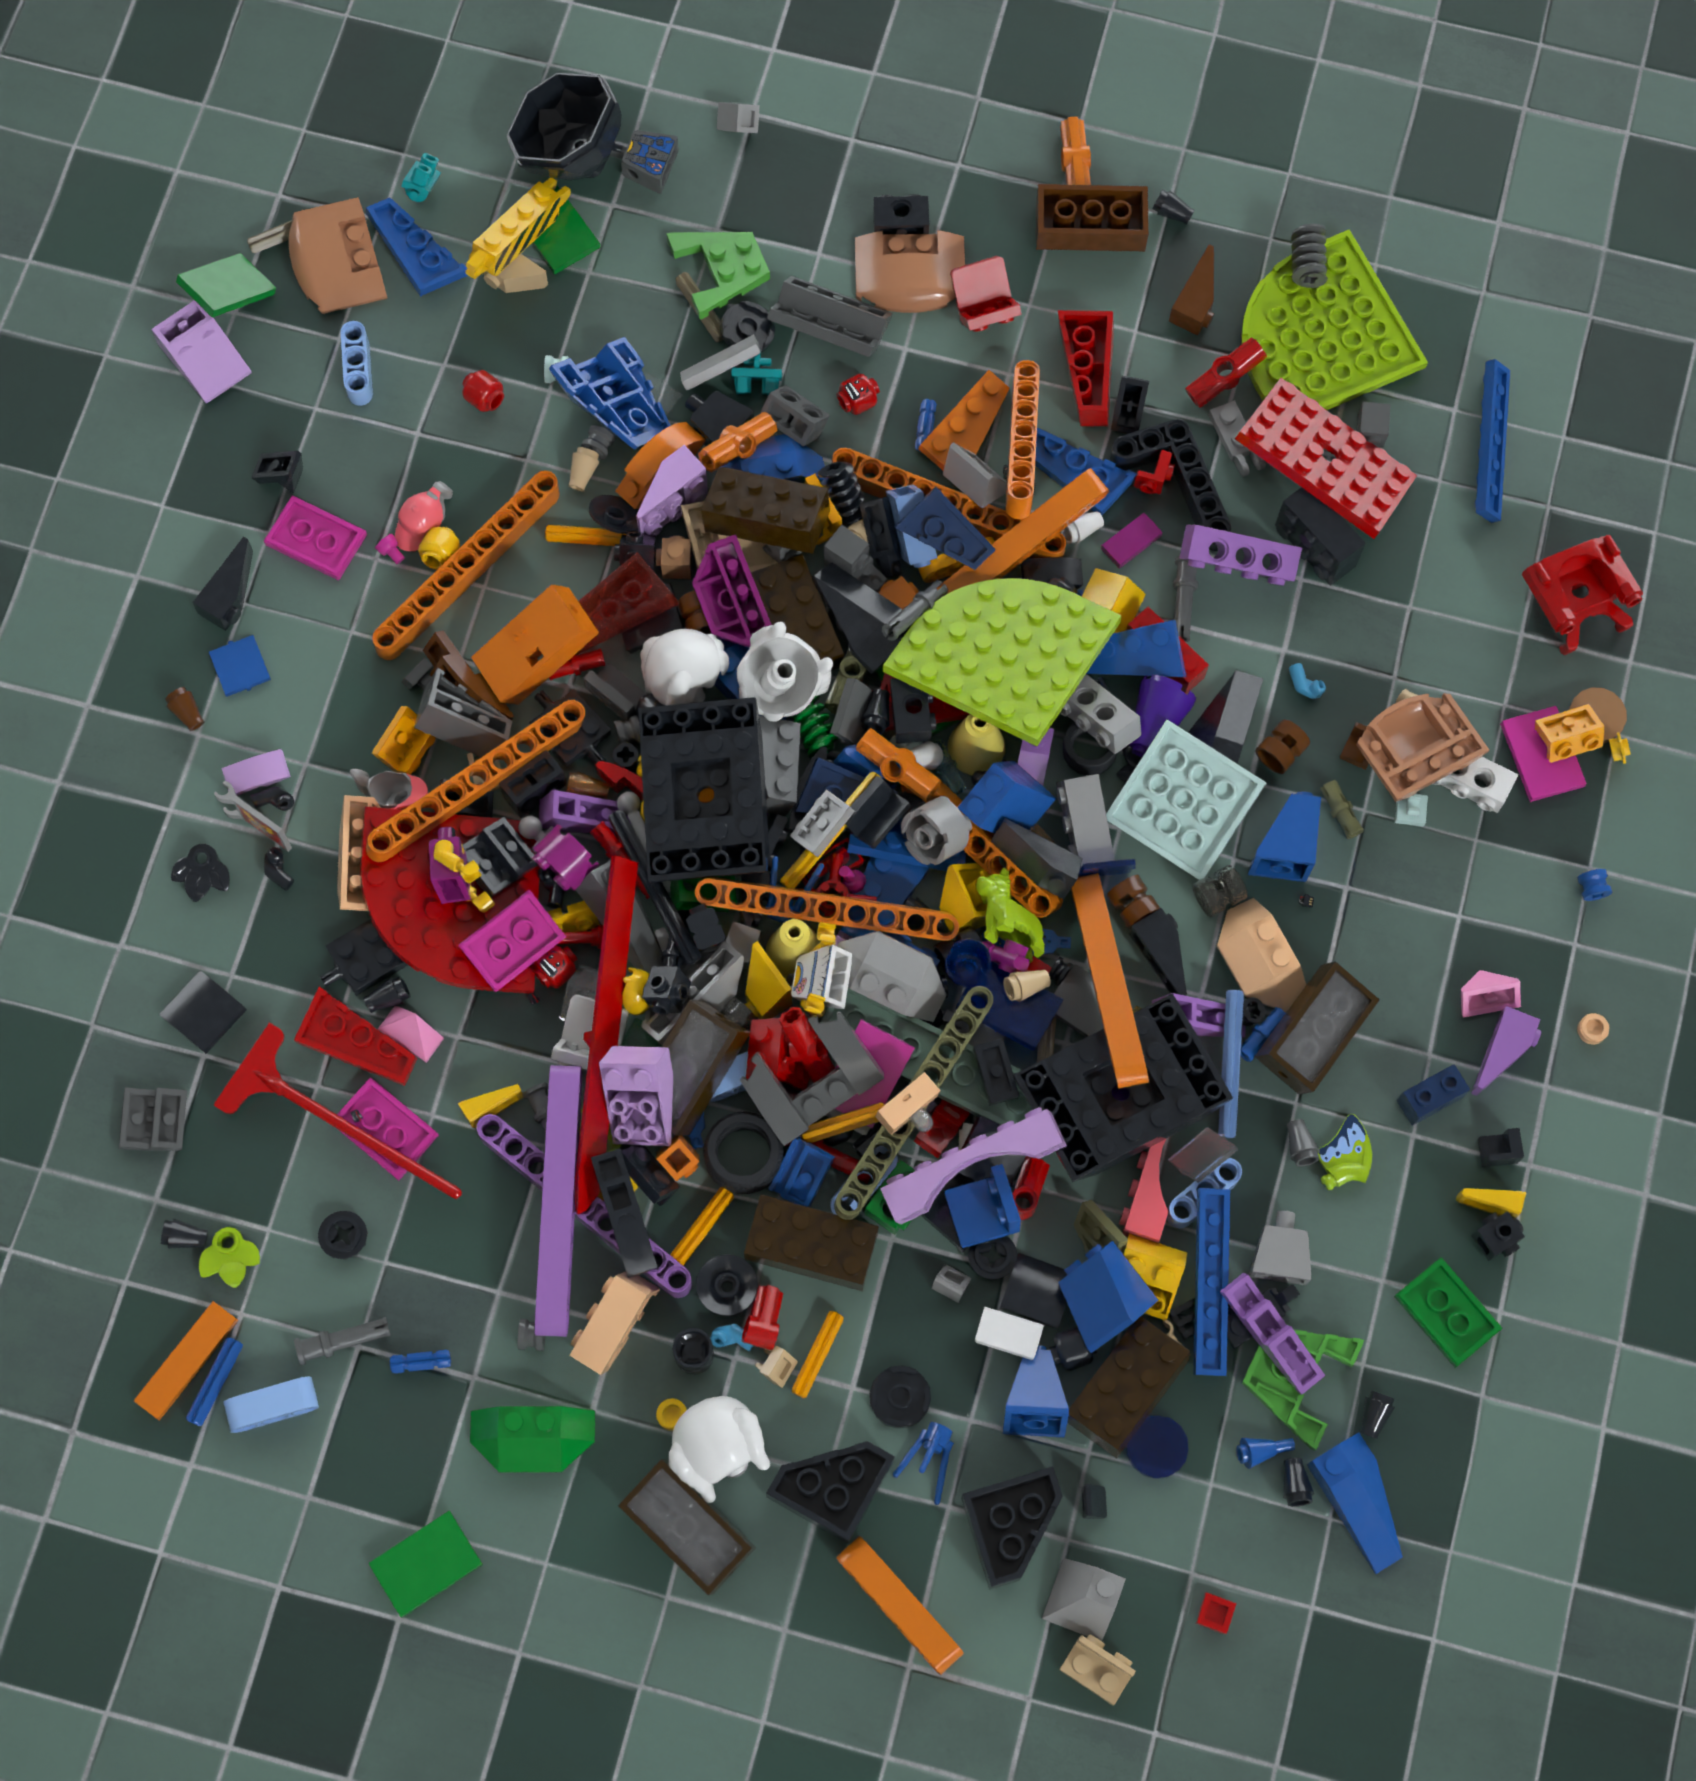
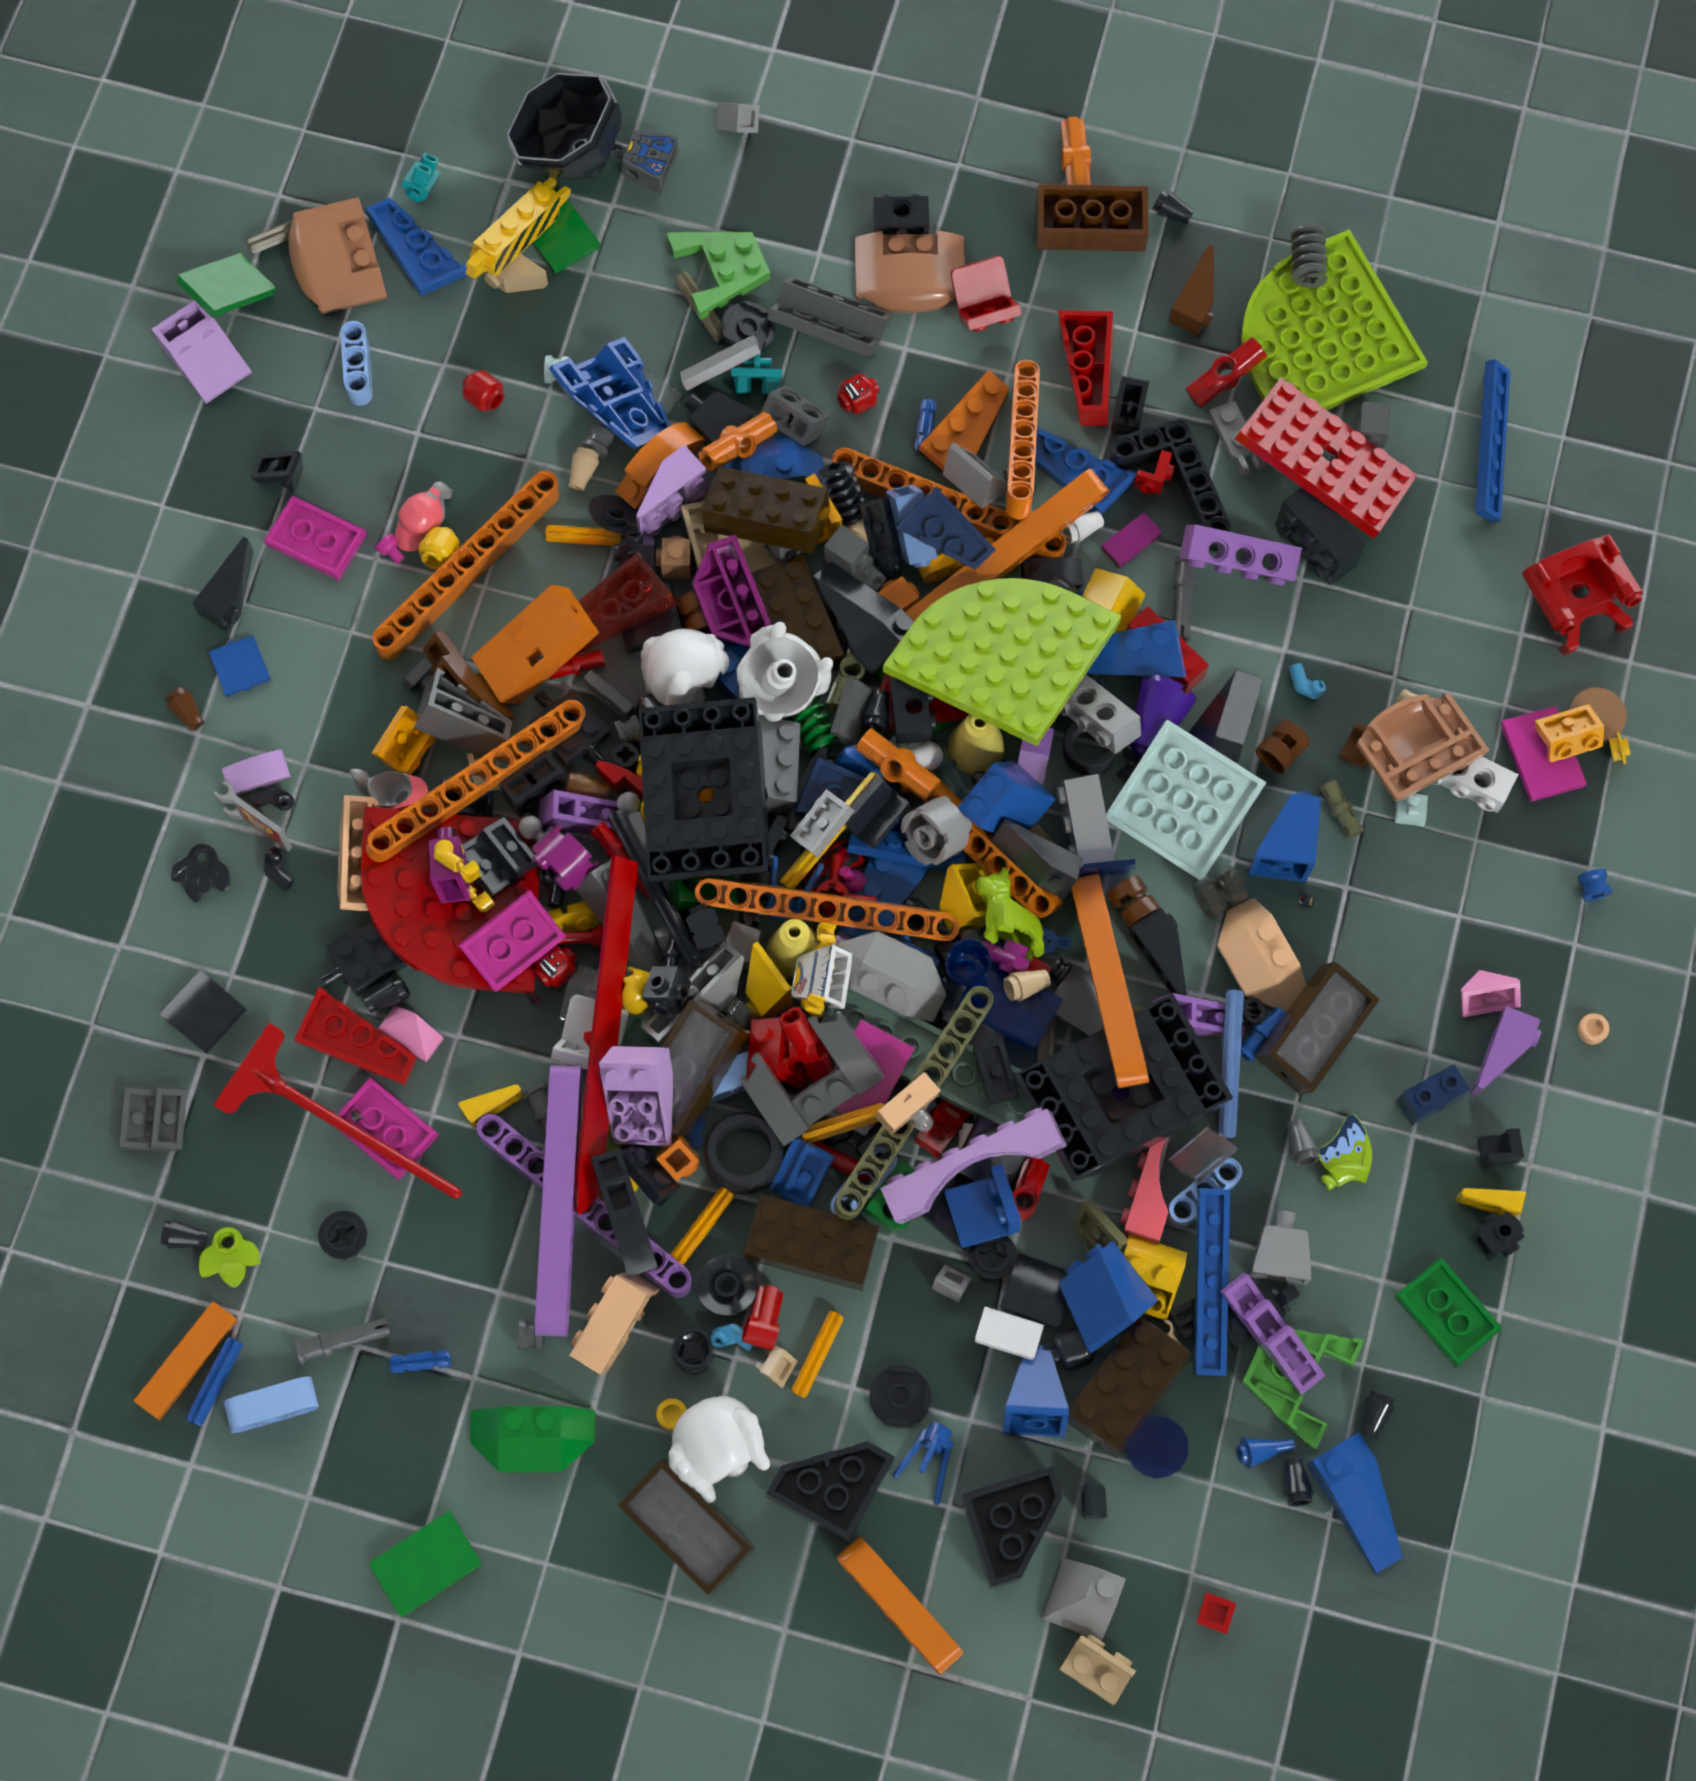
dark grey pin [882,580,948,641] -> none

